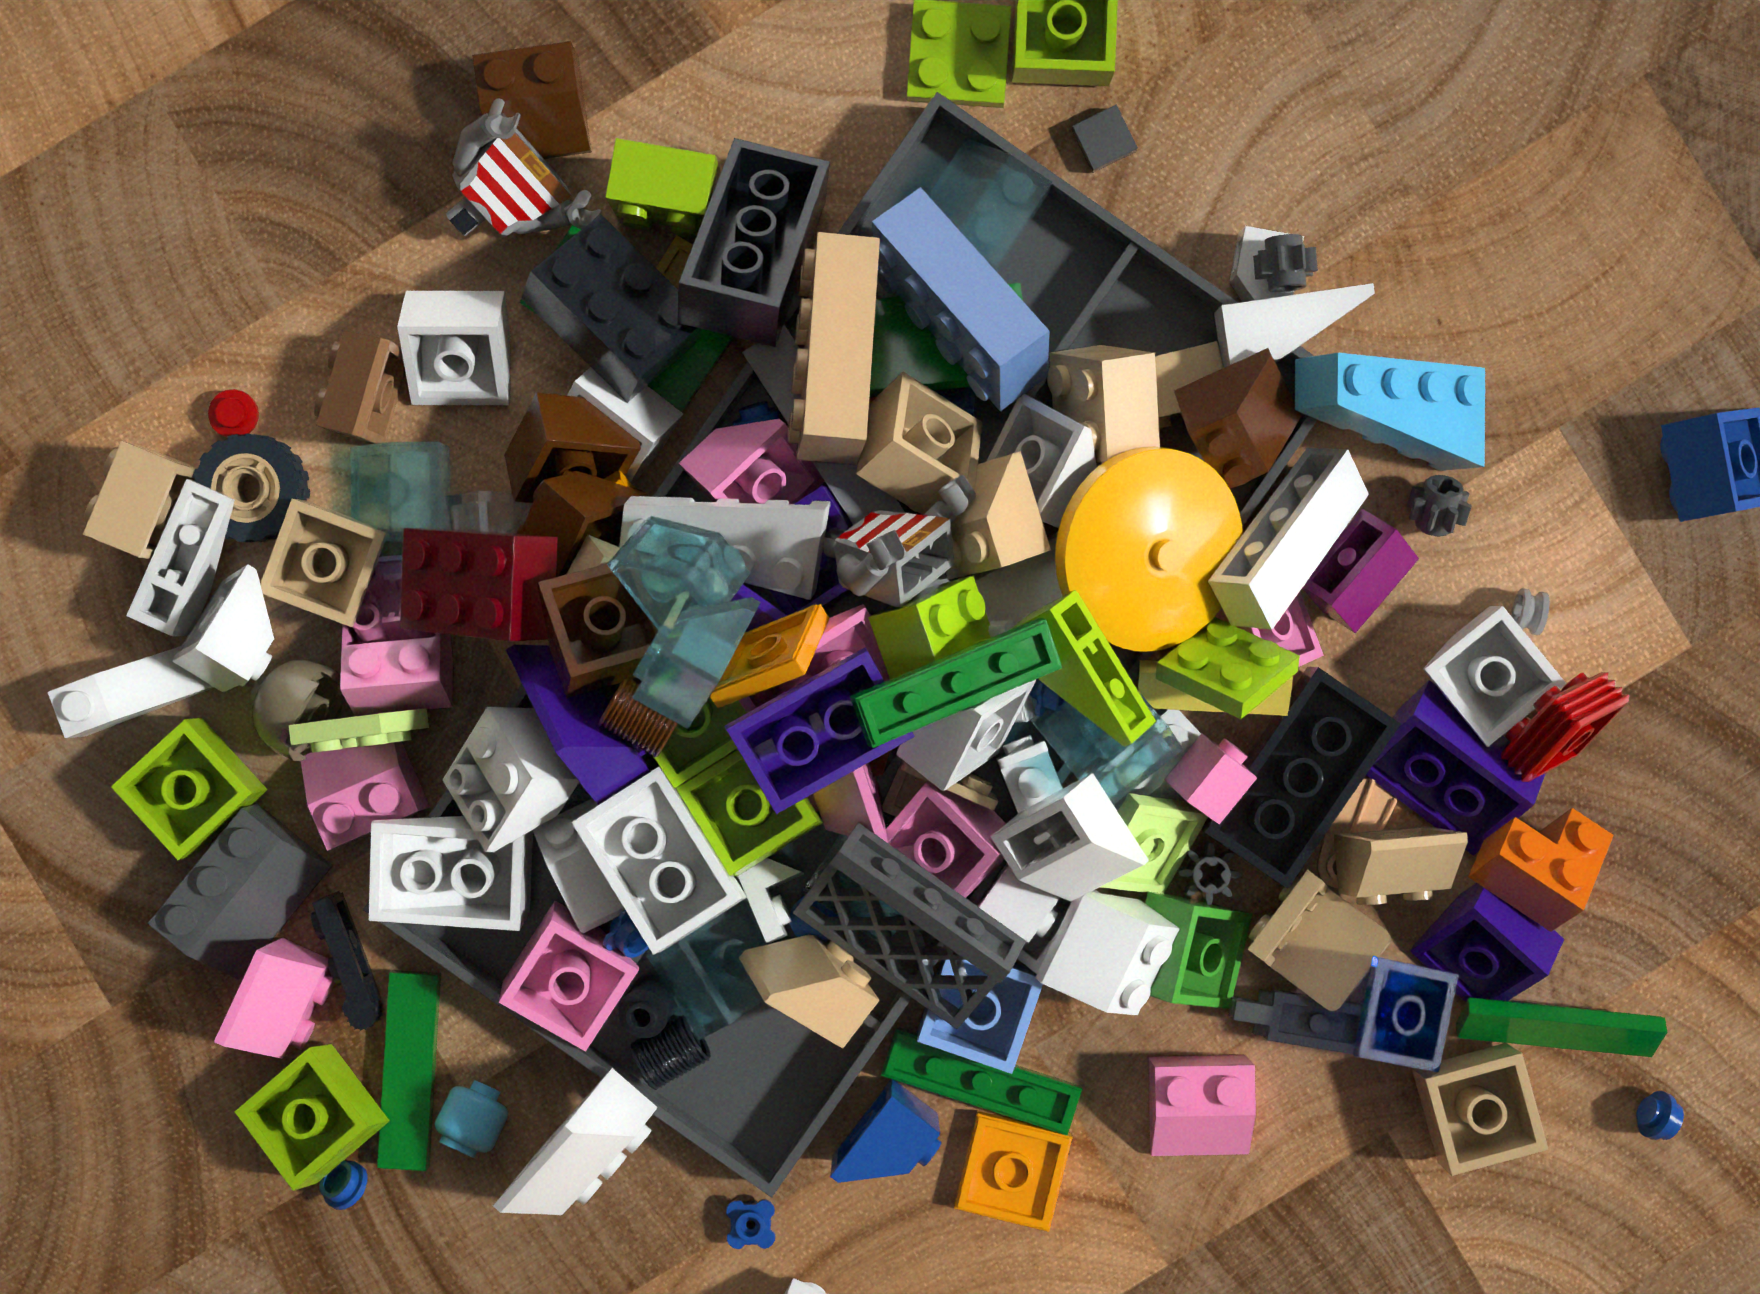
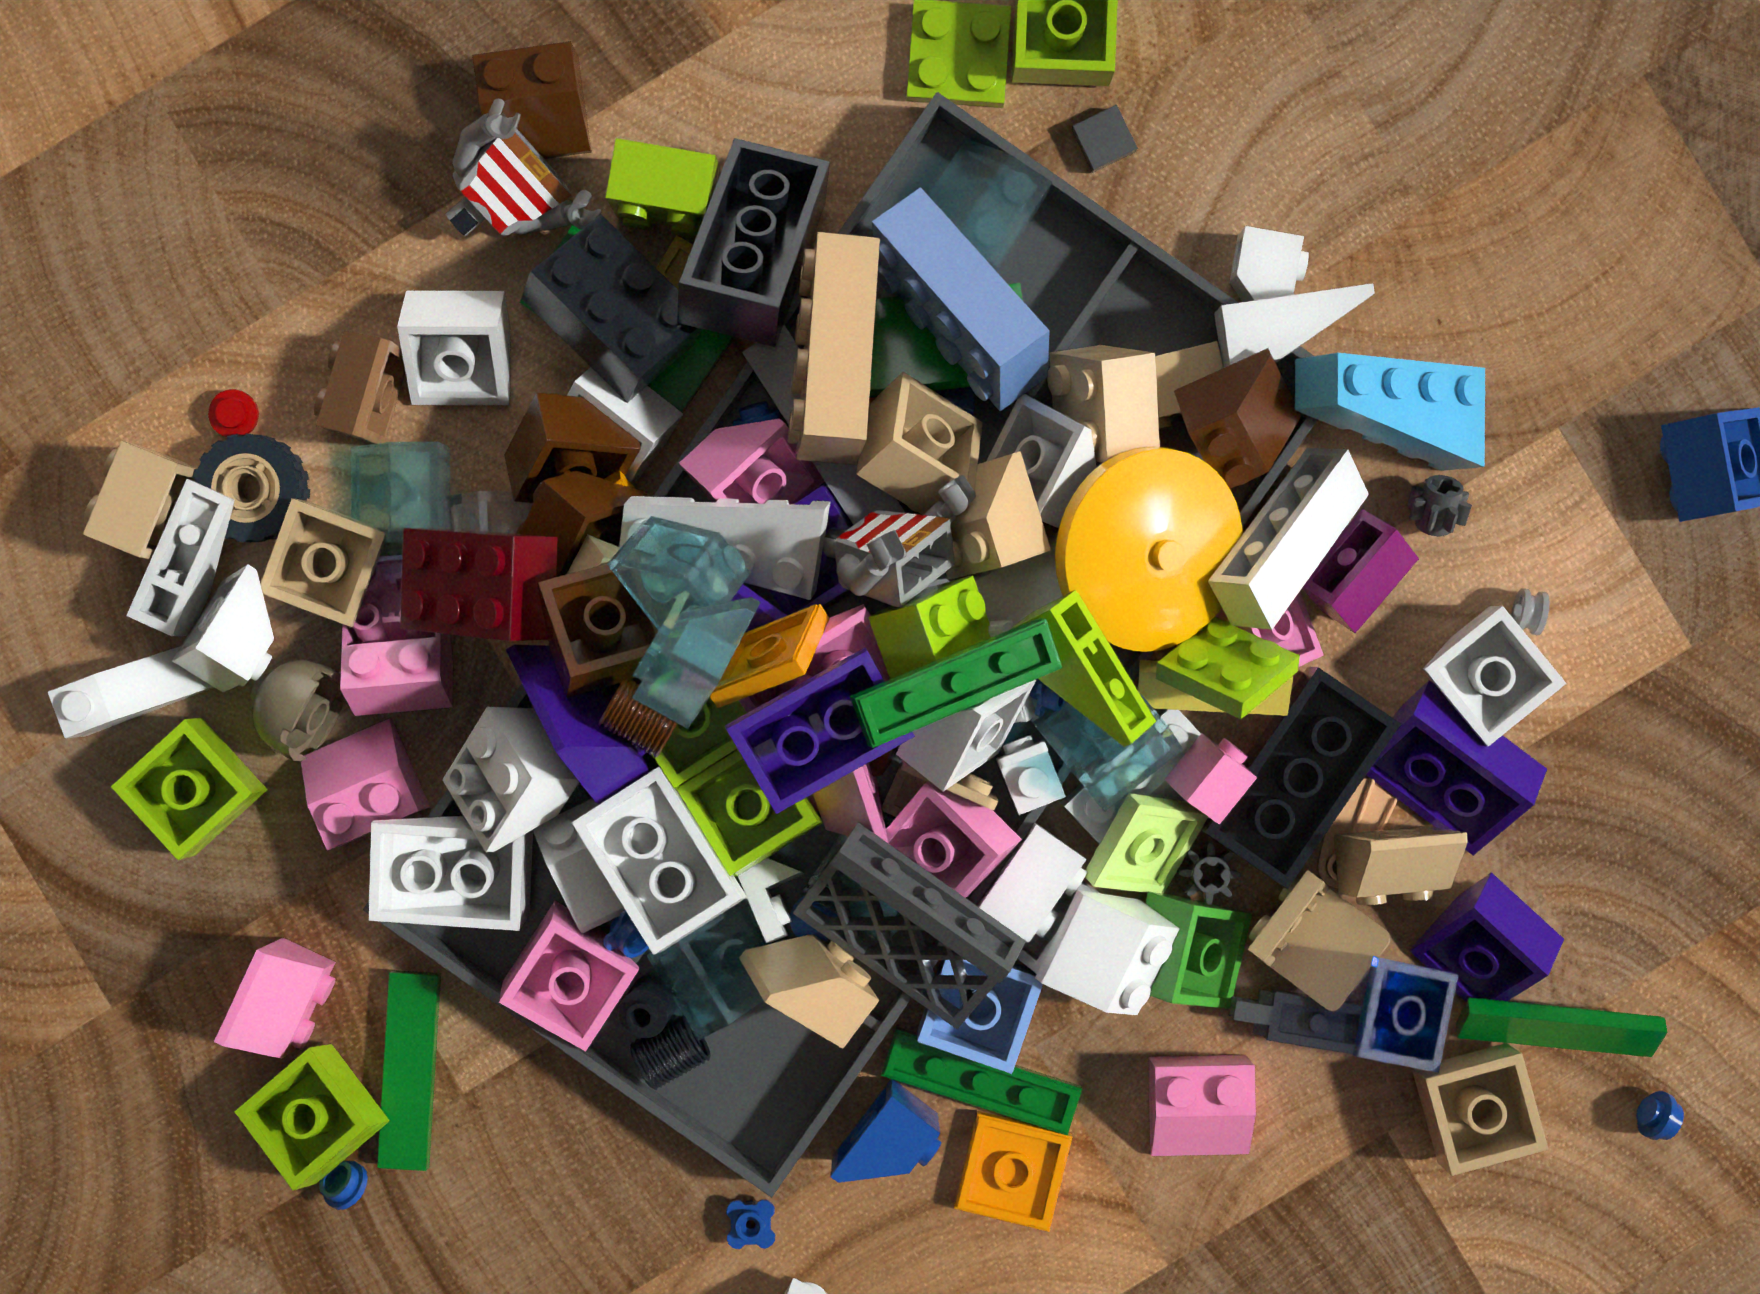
dark grey slope [148,804,333,980] -> none
yellowish green plate [288,708,429,753] -> none
black hinge [311,891,384,1031] -> none
medium azure head [434,1080,508,1158] -> none
white slope [493,1068,658,1215] -> none
white slope [991,773,1149,901] -> none
dark grey gear [1253,234,1318,292] -> none
orange brick [1468,808,1614,932] -> none
red brick [1501,672,1629,782] -> none

